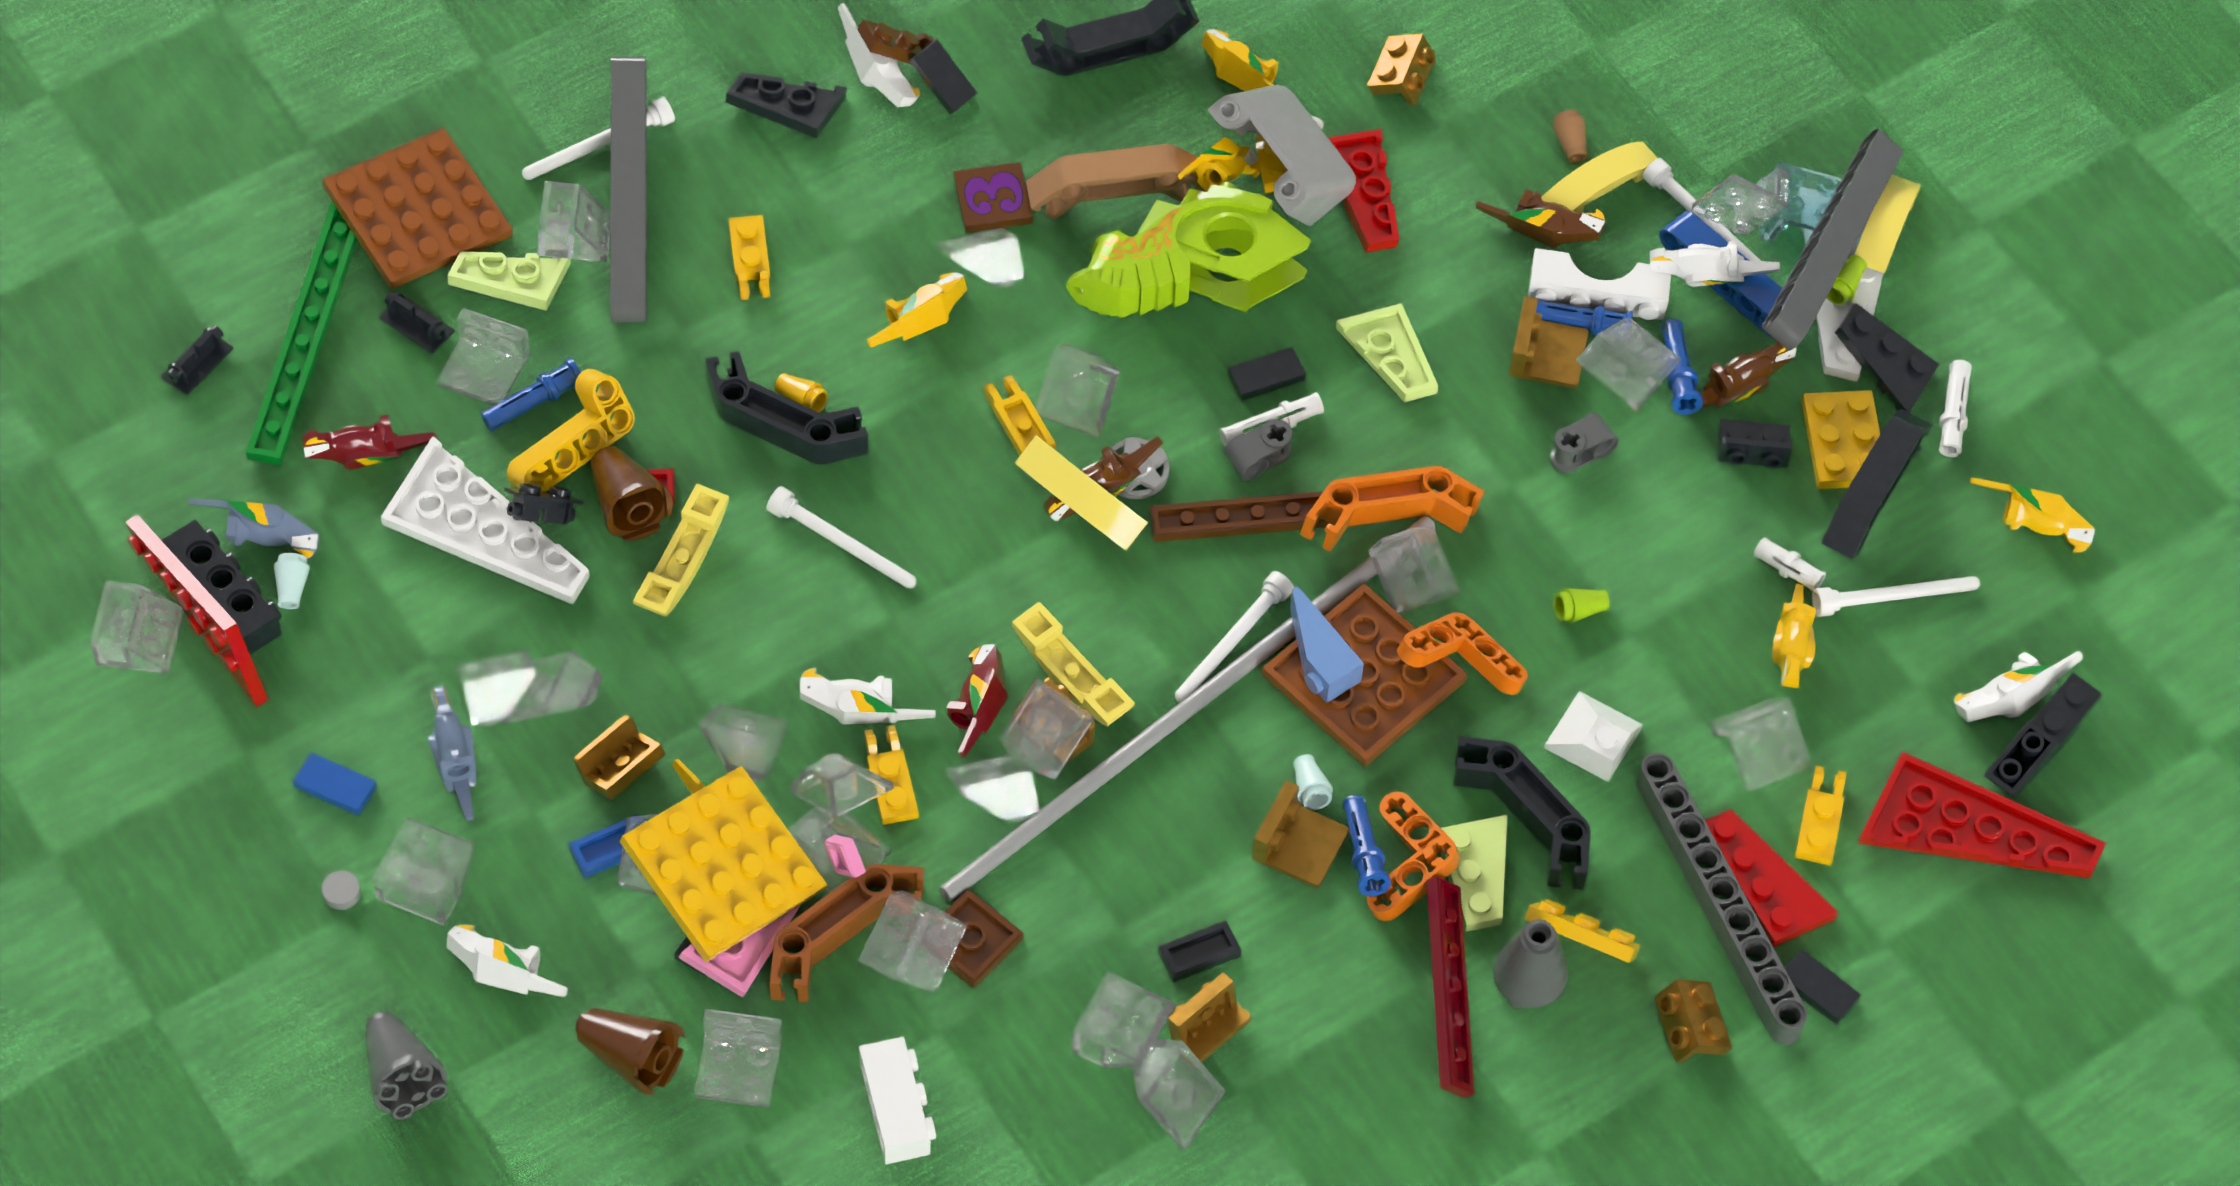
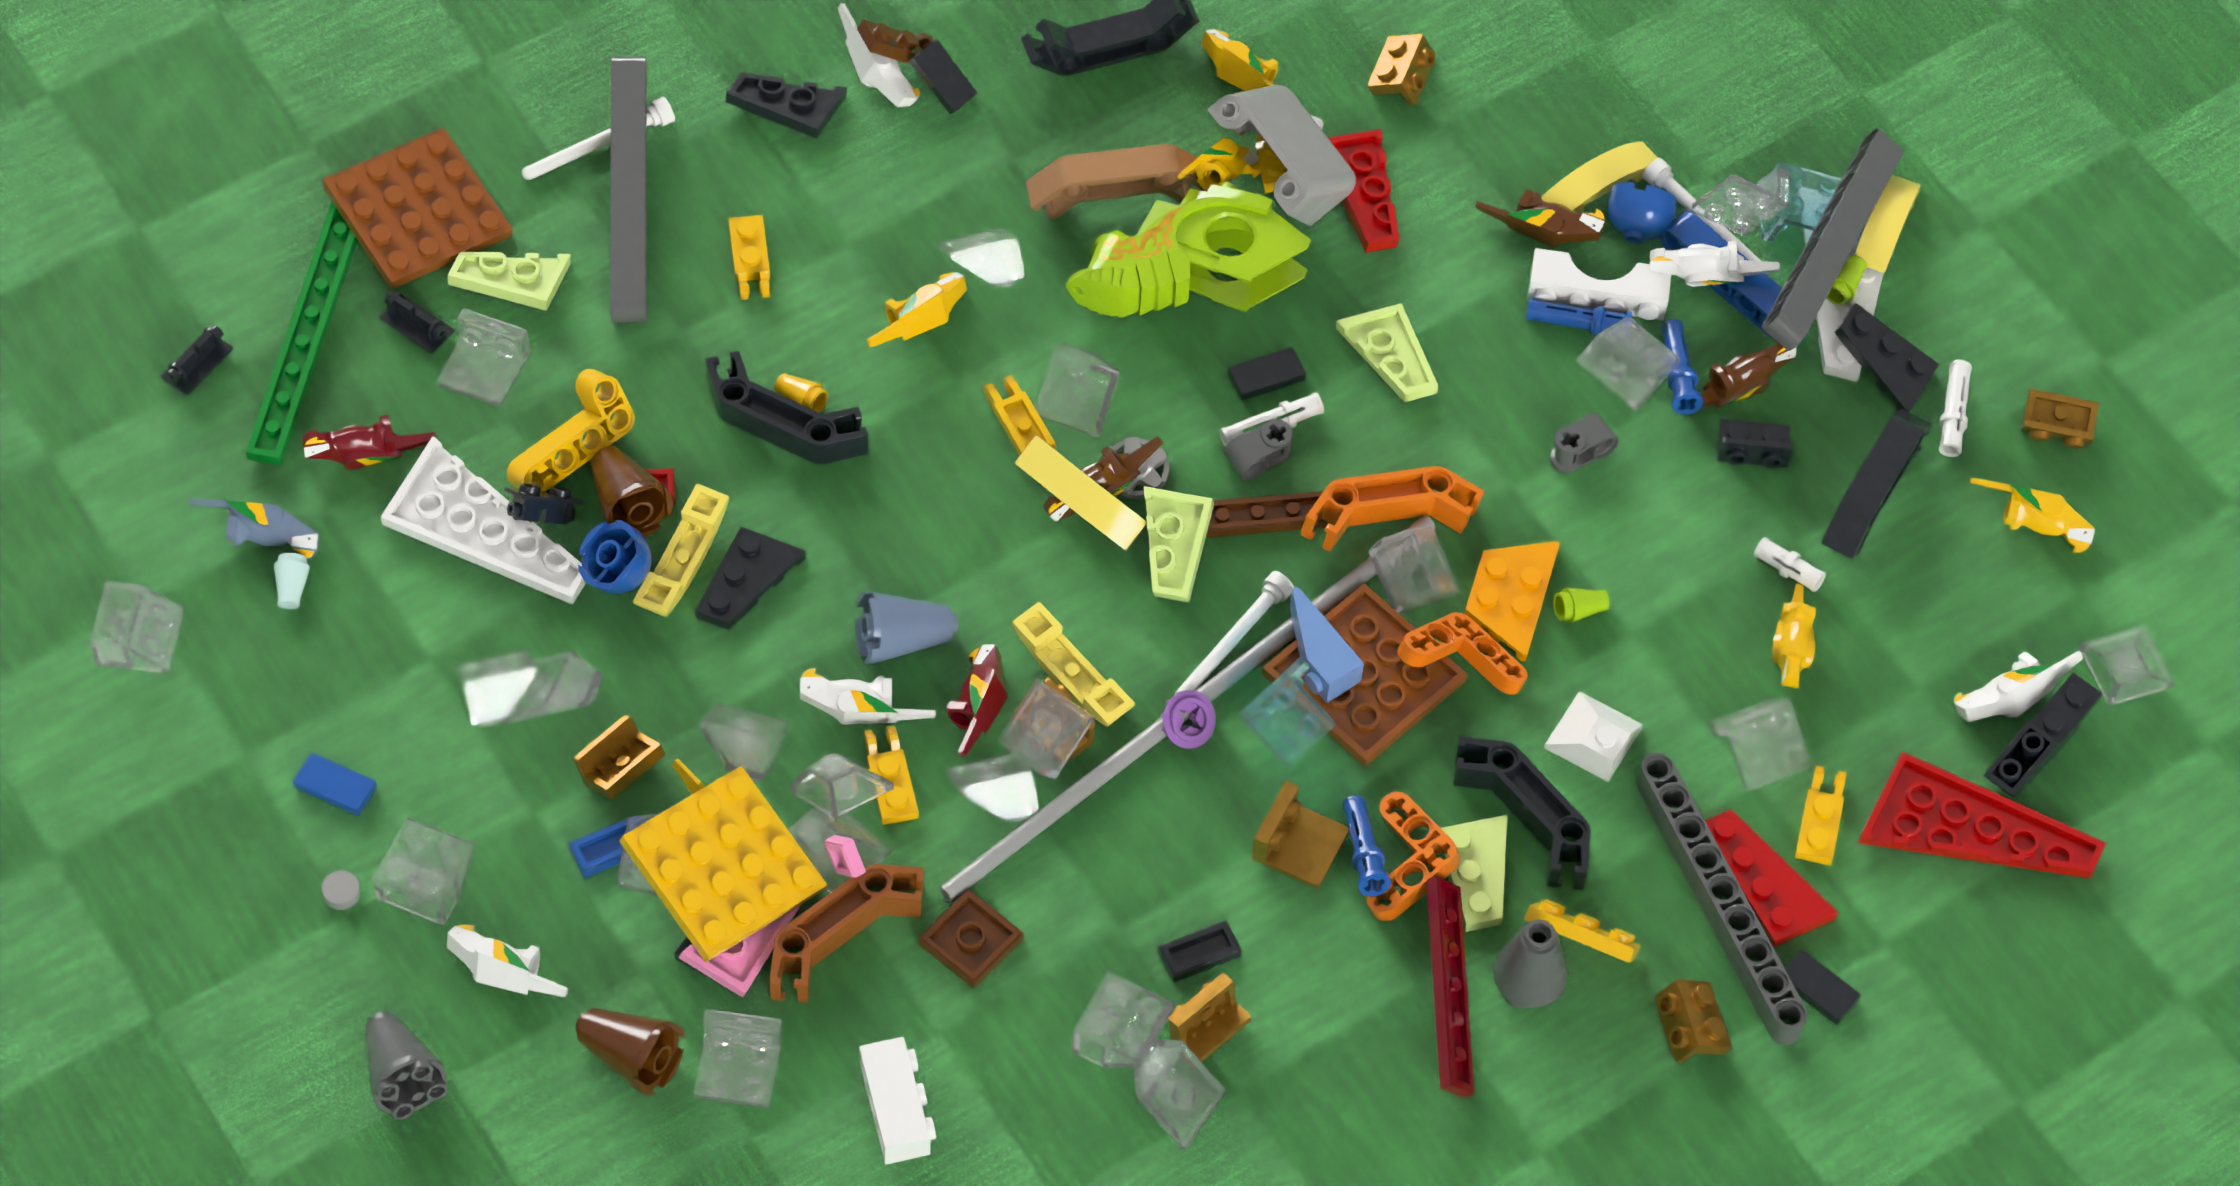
red wing [125,515,269,707] -> none
black brick [161,519,282,655] -> none
sand blue animal [428,685,476,821] -> none
blue pin [480,358,581,432] -> none
clear slope [537,181,611,262] -> none
white piece [766,486,917,589] -> none
clear slope [858,890,968,993] -> none
reddish brown tile [953,162,1033,233] -> none
light aqua cone [1293,754,1333,810] -> none
pearl gold bracket [1509,296,1589,389] -> none
medium nougat cone [1552,110,1588,163] -> none
yellow plate [1801,390,1880,489] -> none
white piece [1812,576,1980,617] -> none
none -> blue cylinder [578,520,652,594]
none -> black wing [695,527,806,630]
none -> sand blue cone [855,591,958,664]
none -> yellowish green wing [1144,486,1214,603]
none -> medium lavender gear [1160,690,1216,749]
none -> clear light blue bracket [1238,656,1336,767]
none -> light orange wing [1465,541,1560,662]
none -> blue cylinder [1607,182,1677,244]
none -> pearl gold bracket [2021,388,2100,449]
none -> clear slope [2079,625,2175,706]

